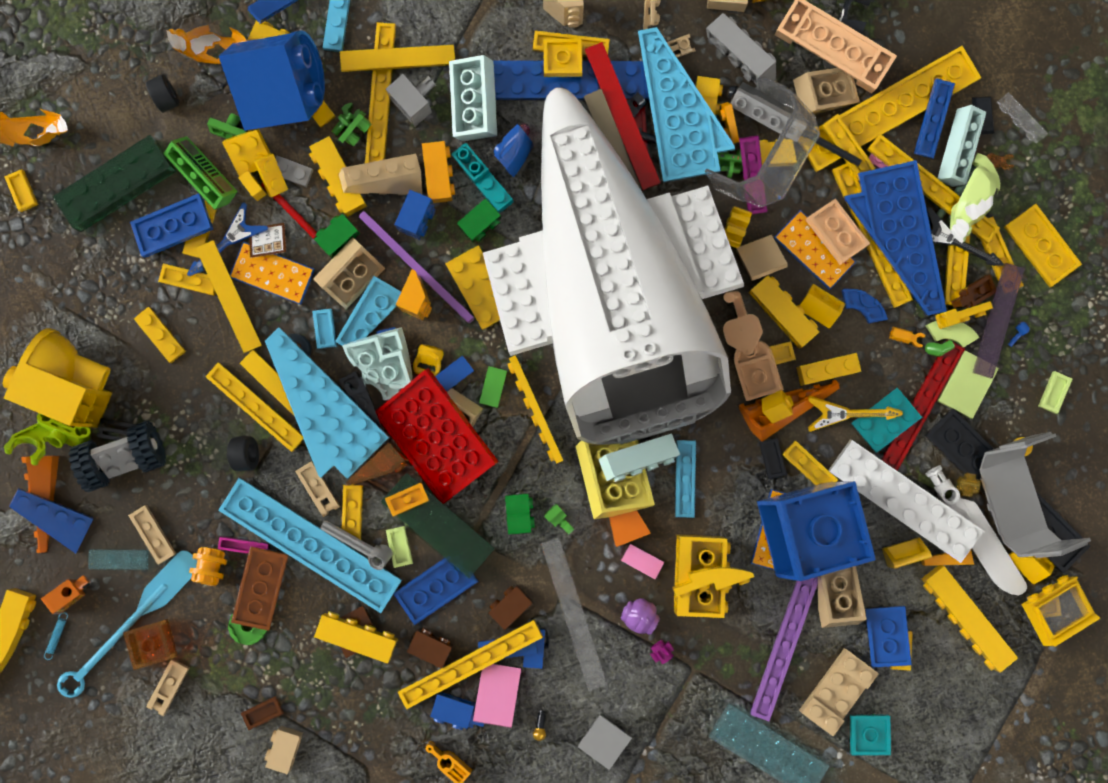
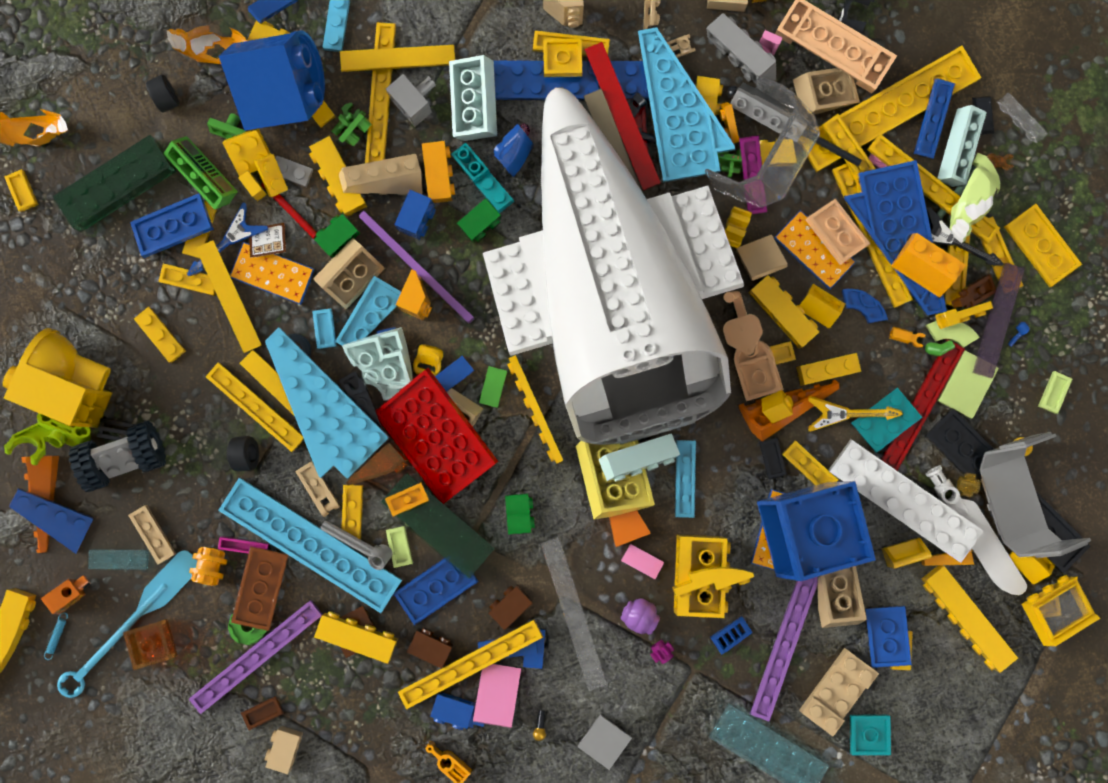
tan plate [146,659,190,716] -> none
yellow plate [445,245,500,330] -> none
bright green piece [544,503,575,534] -> none
none -> medium lavender plate [189,600,323,714]
none -> blue slope [710,616,753,655]
none -> bright pink tile [759,30,783,55]
none -> light orange slope [891,233,966,298]

